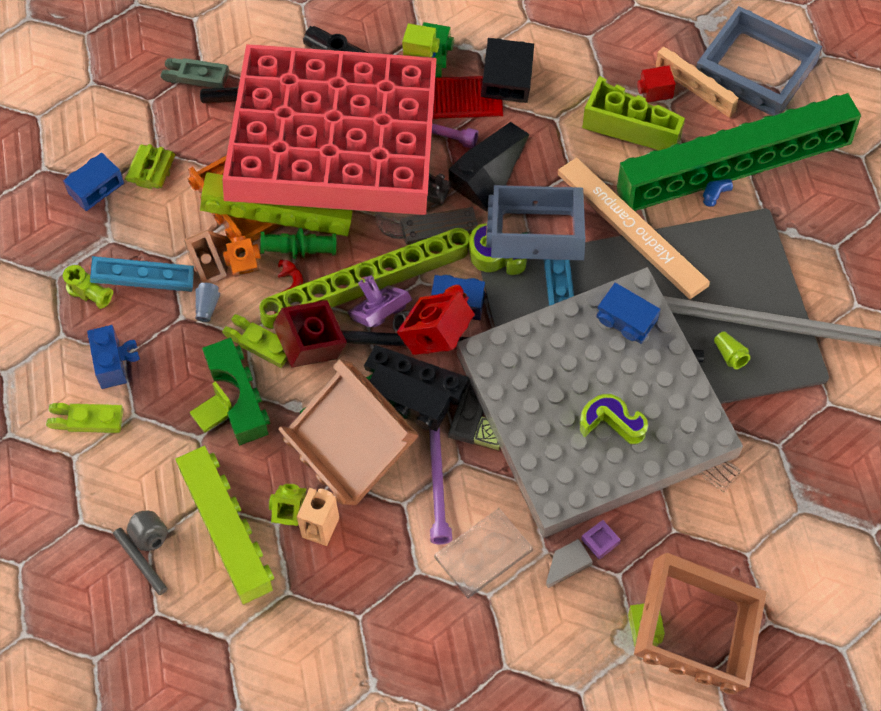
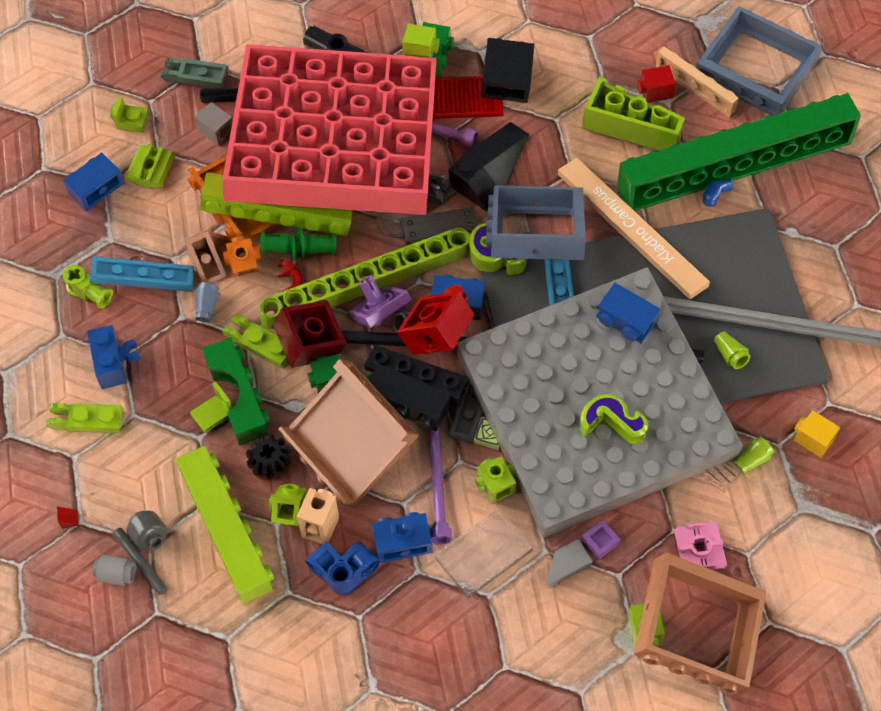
none -> red piece [56,506,79,529]
none -> light grey brick [93,555,136,586]
none -> lime bracket [110,97,150,133]
none -> light grey brick [195,102,233,146]
none -> black gear [246,433,292,480]
none -> blue piece [305,542,380,595]
none -> green brick [307,354,341,393]
none -> blue brick [372,512,433,563]
none -> lime brick [475,456,516,504]
none -> bright pink piece [674,522,727,571]
none -> lime cone [733,437,774,475]
none -> yellow brick [794,410,840,458]

